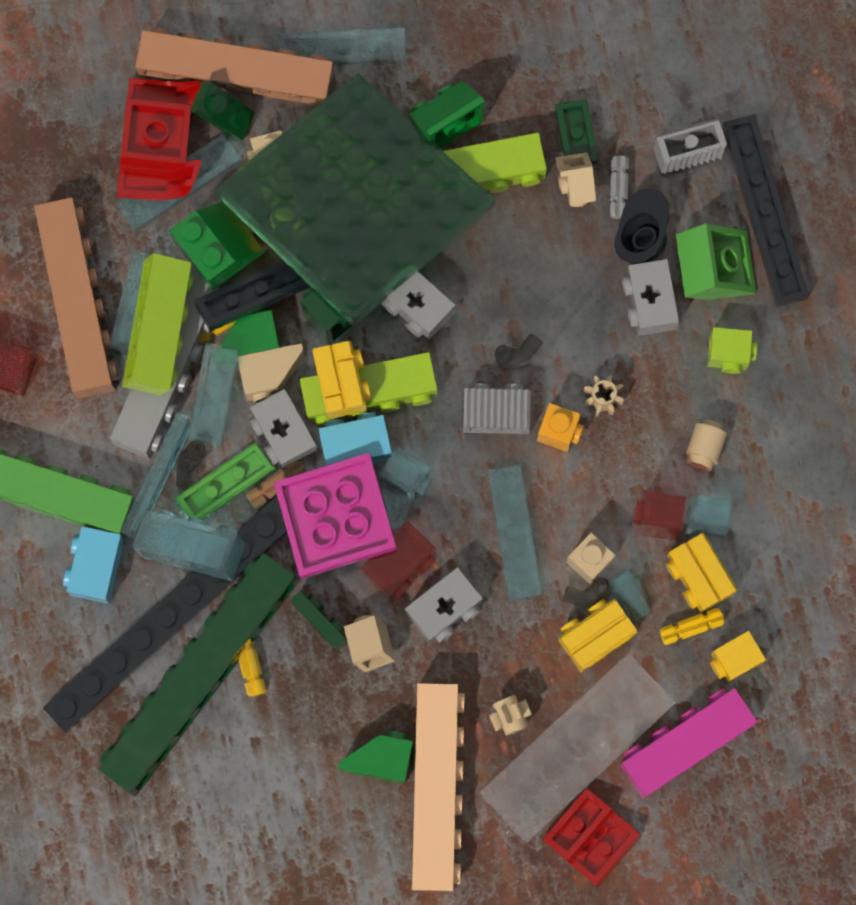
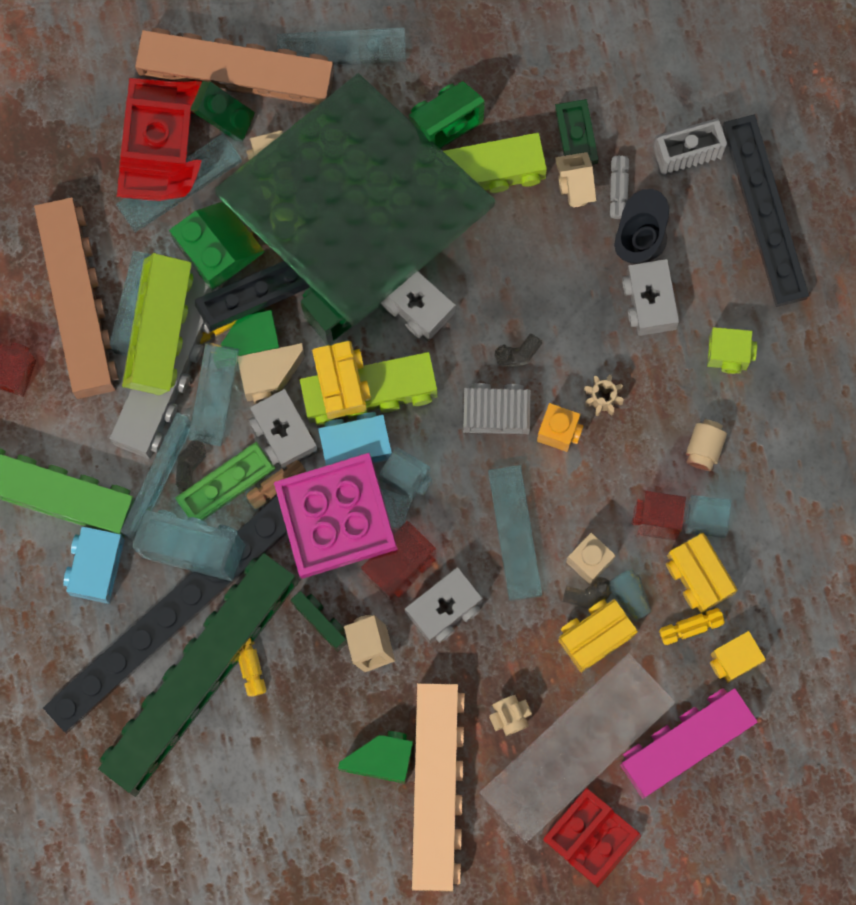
bright green slope [676,223,756,300] -> none

